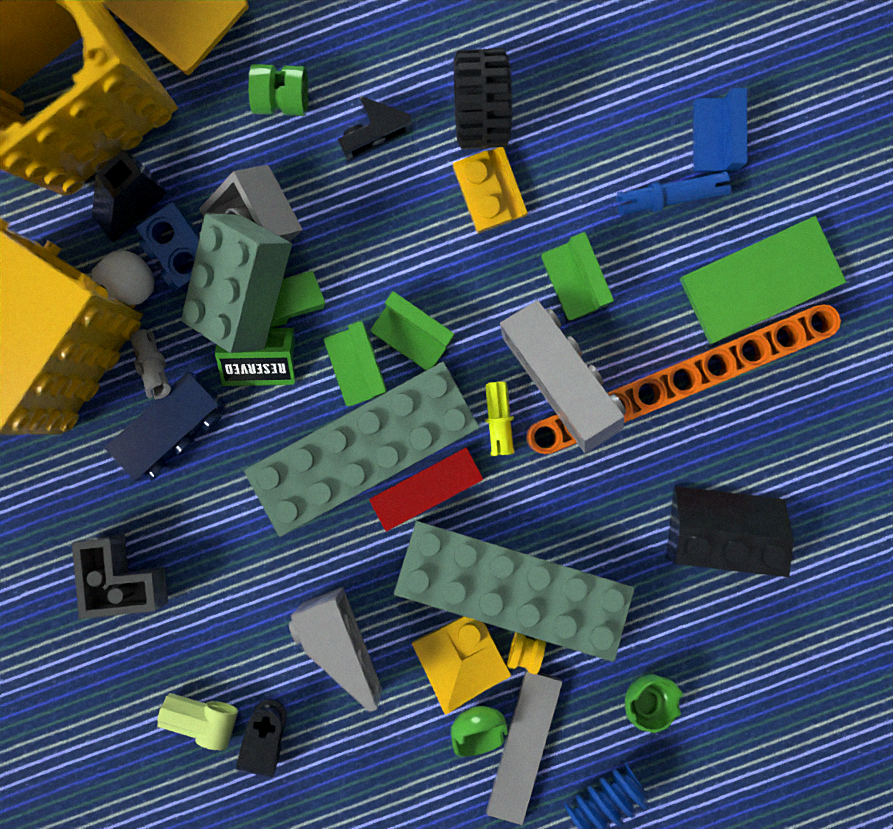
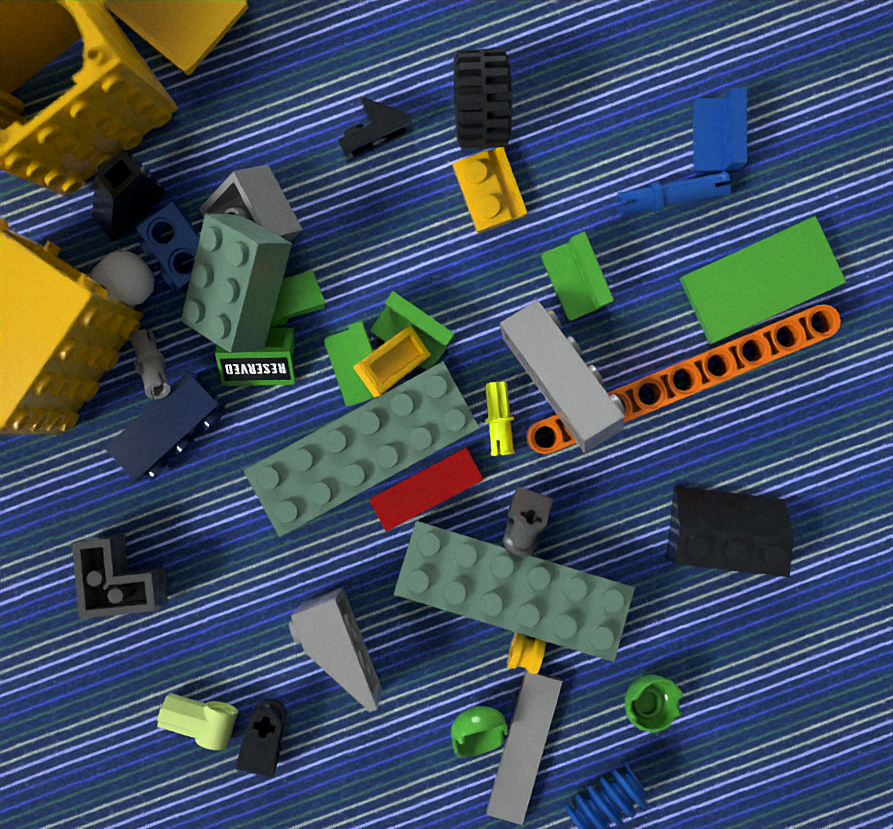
bright green wheel [248,64,309,116] -> none
yellow plate [412,616,511,715] -> none
none -> yellow tile [353,325,431,398]
none -> dark grey piece [503,486,553,557]

